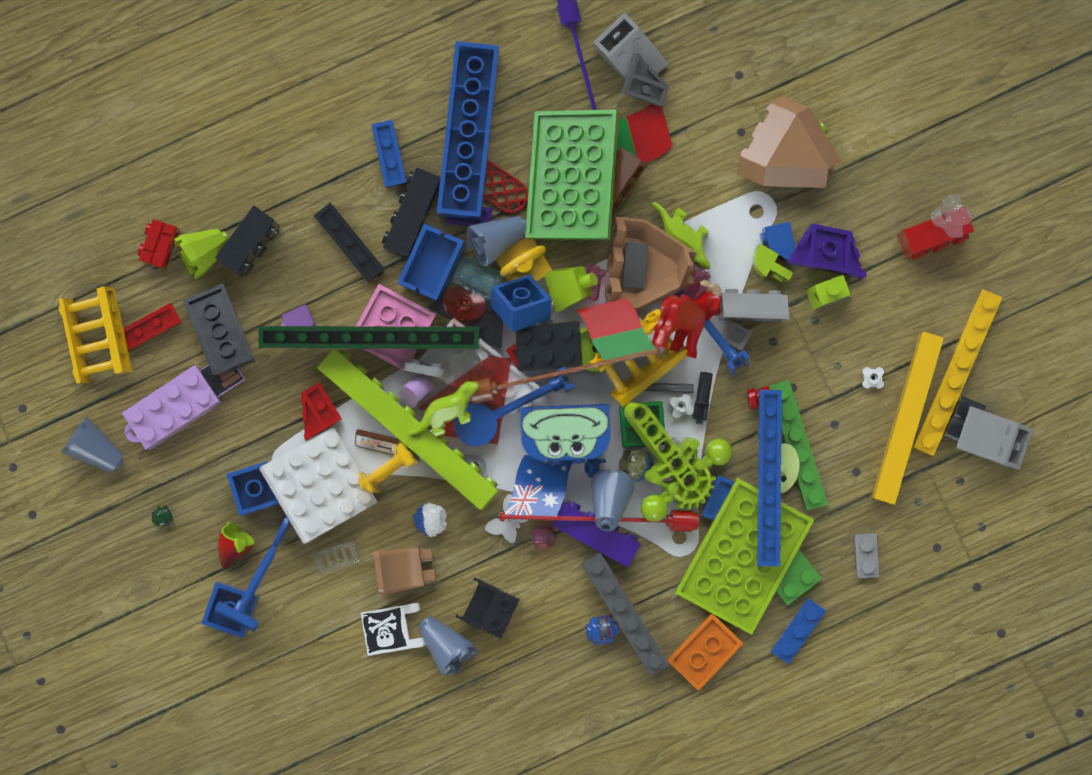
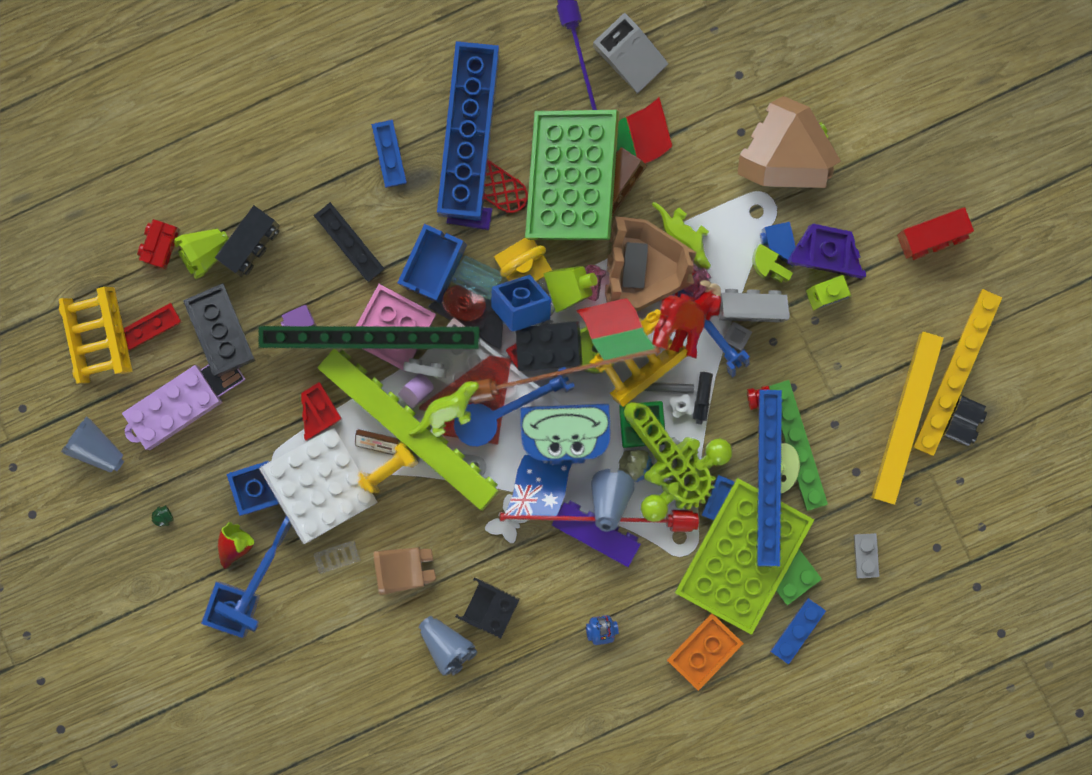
flag [361,603,426,656] -> none
black brick [382,167,441,259] -> none
white piece [413,503,447,537] -> none
sand blue cone [466,216,526,267] -> none
clear pink rock [531,525,556,550] -> none
dark grey brick [581,552,669,676] -> none
blue plate [584,458,606,478] -> none
dark grey wing [621,53,669,107] -> none
white plate [862,367,884,389] -> none
clear plate [932,194,974,238] -> none
light grey slope [956,406,1033,470] -> none

